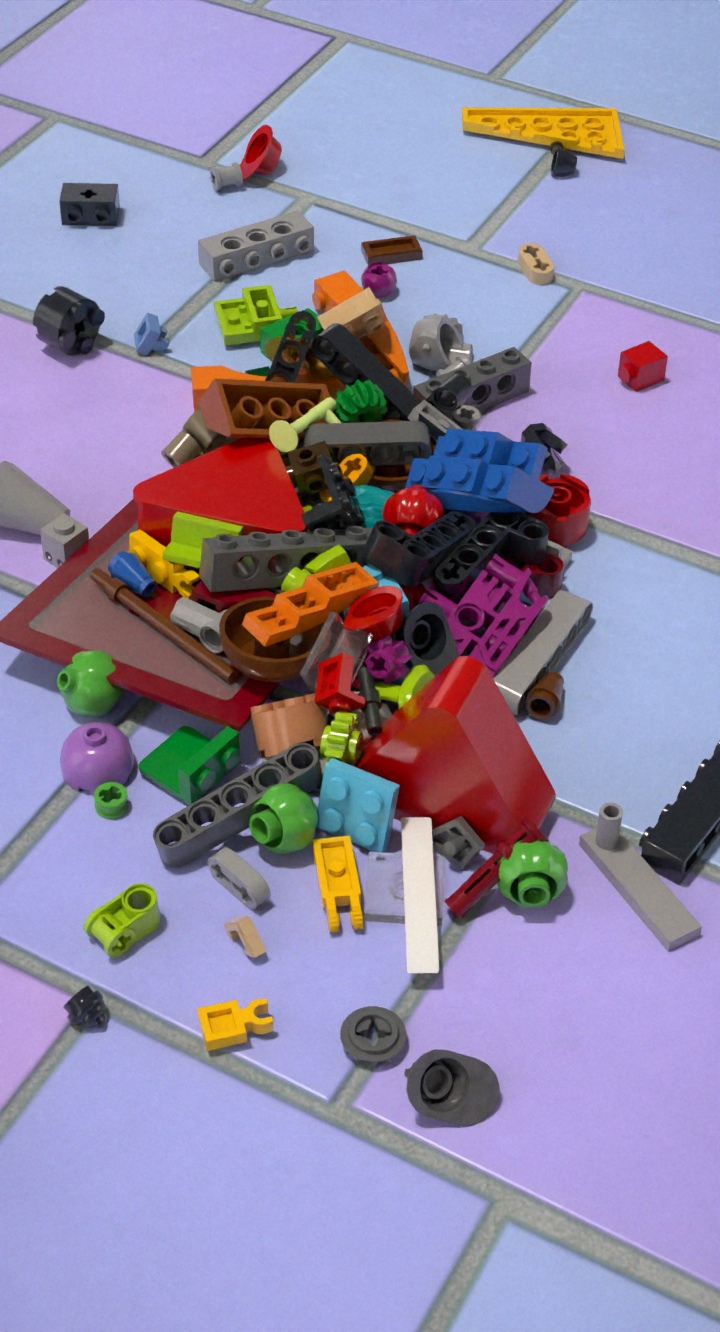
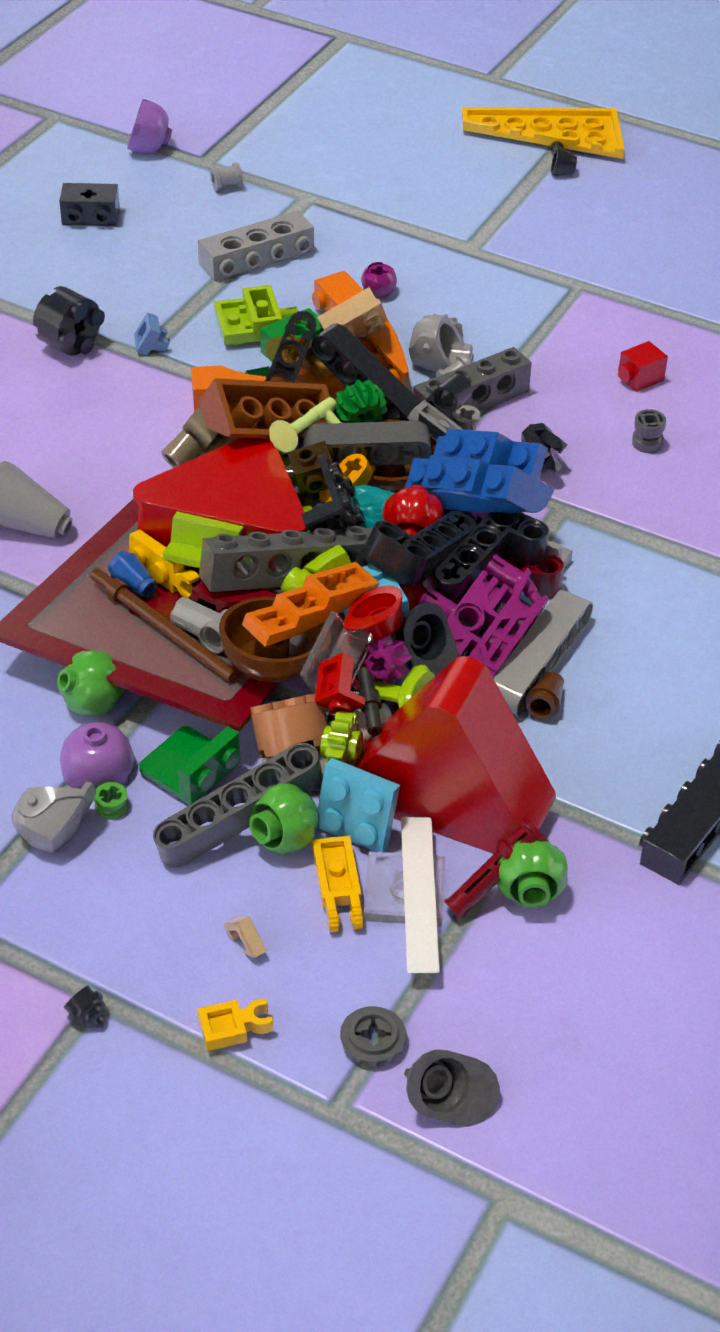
light grey brick [40,513,89,568] -> none
lime piece [83,883,161,958] -> none
light grey beam [207,847,271,909] -> none
red piece [240,125,282,181] -> none
reddish brown tile [361,235,423,266] -> none
dark grey piece [432,816,485,870] -> none
tan beam [518,243,554,285] -> none
red brick [524,474,591,548] -> none
light grey piece [579,803,702,952] -> none
none -> light grey helmet [12,781,96,854]
none -> medium lavender cylinder [127,99,173,154]
none -> dark grey wheel [632,409,666,453]

